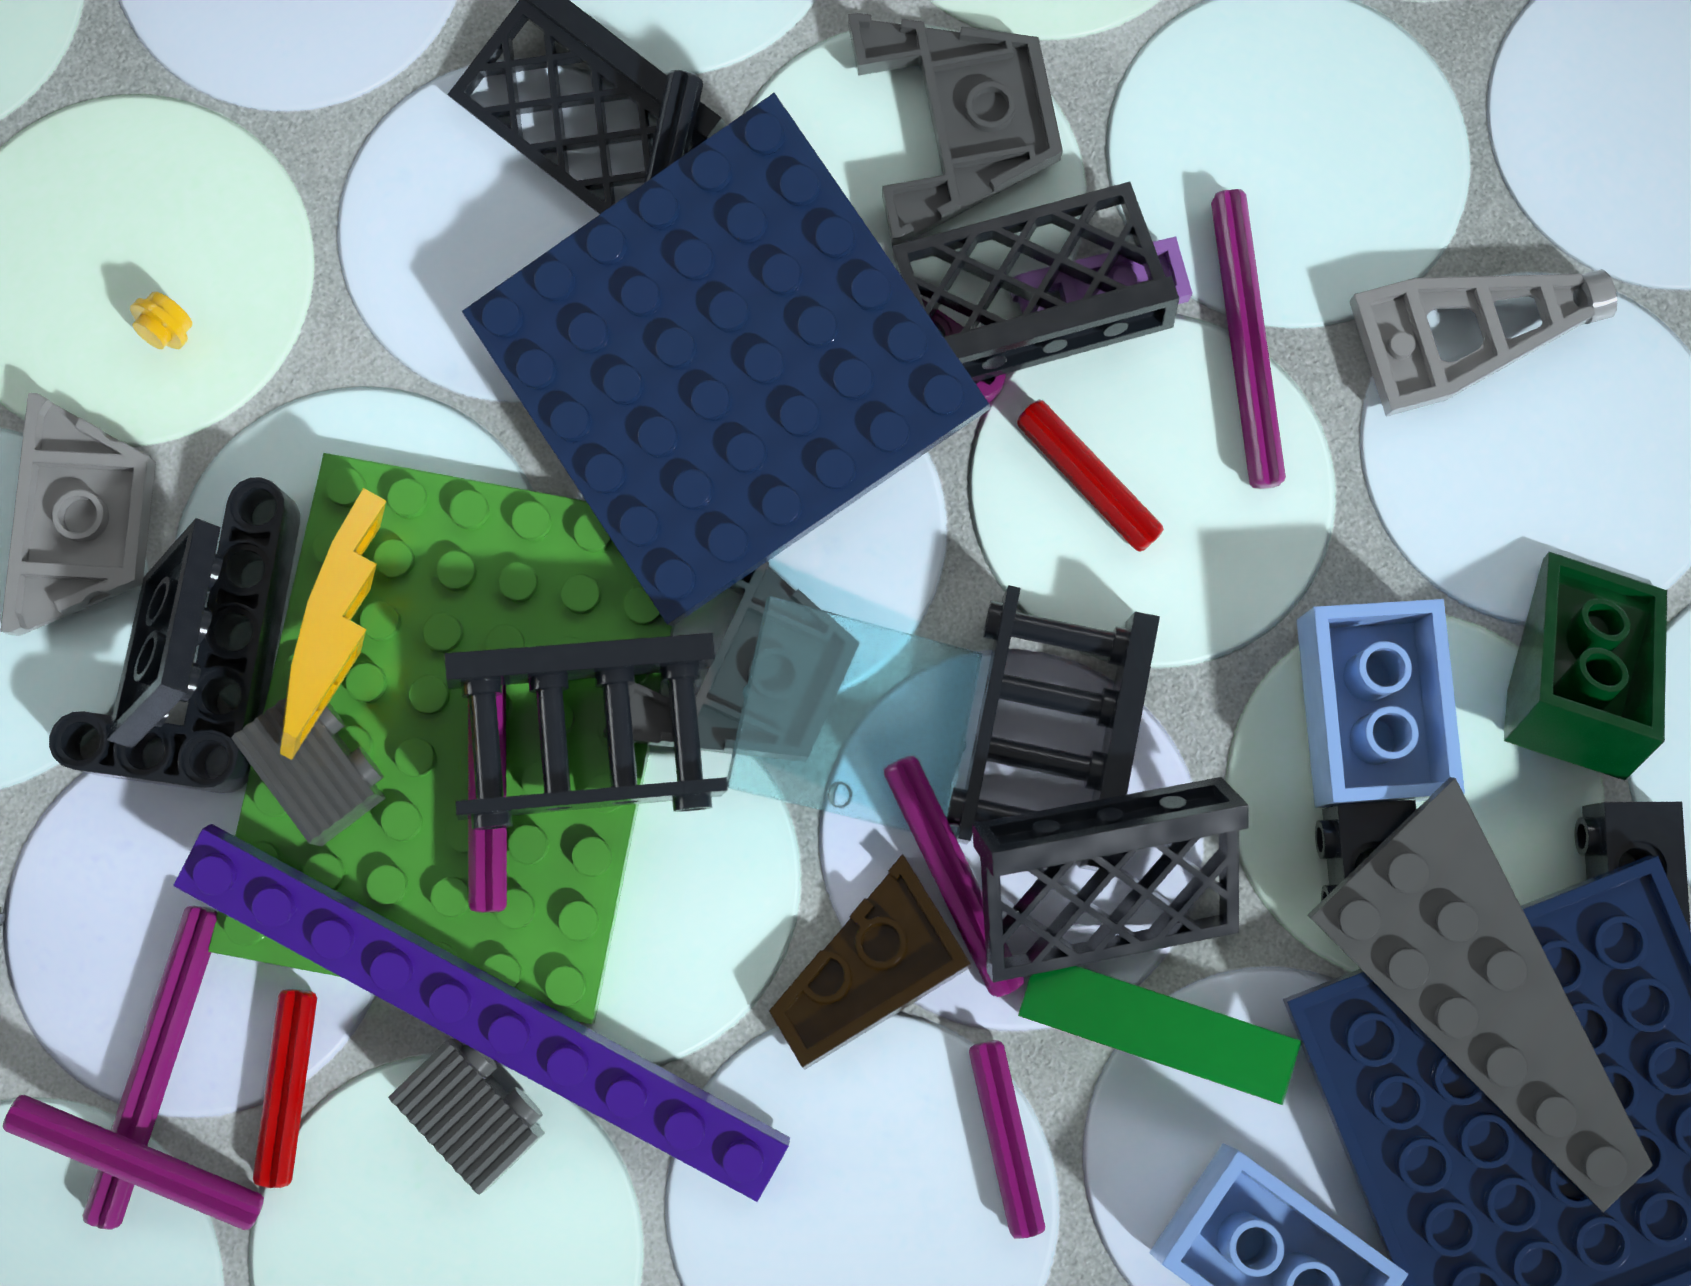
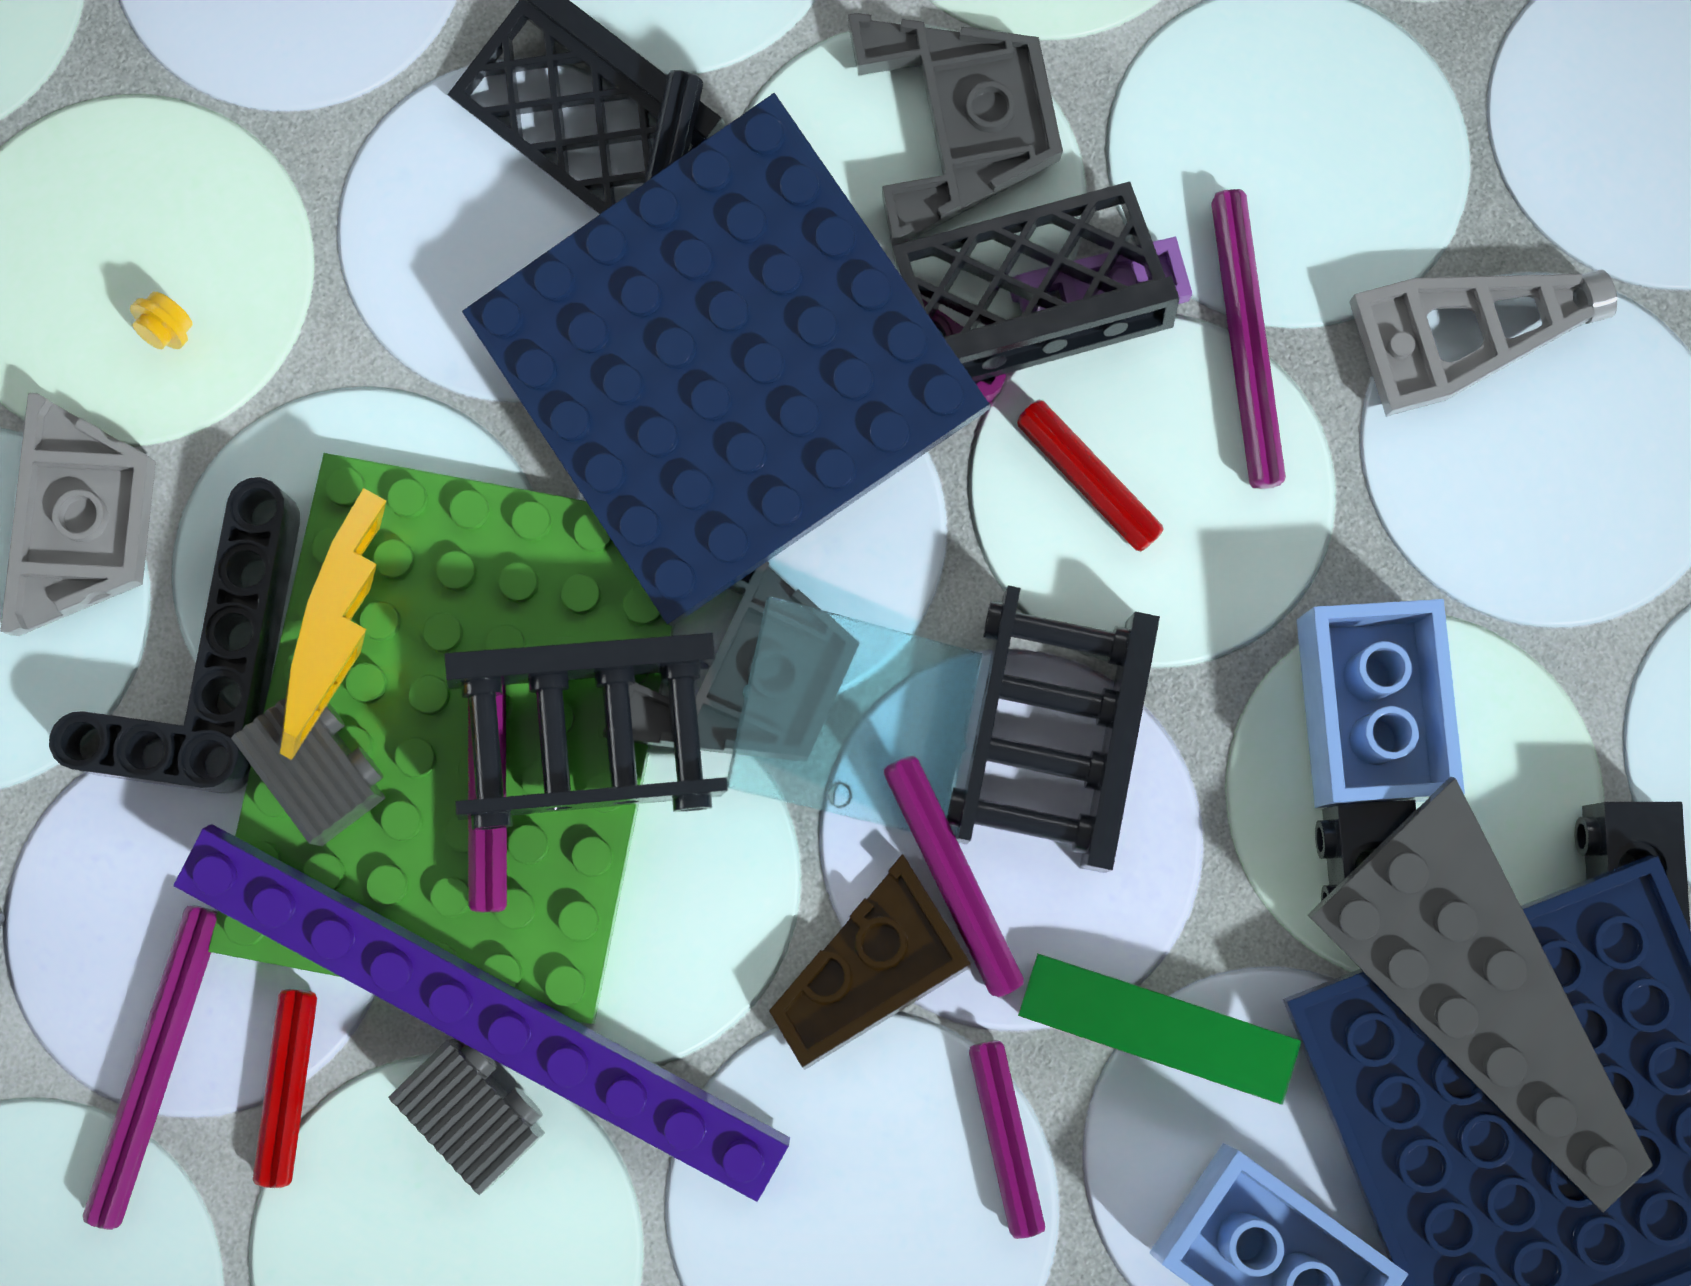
magenta axle [2,1095,264,1230] -> none
black plate [107,518,223,748] -> none
black fence [972,777,1249,983] -> none
dark green slope [1504,552,1667,781] -> none

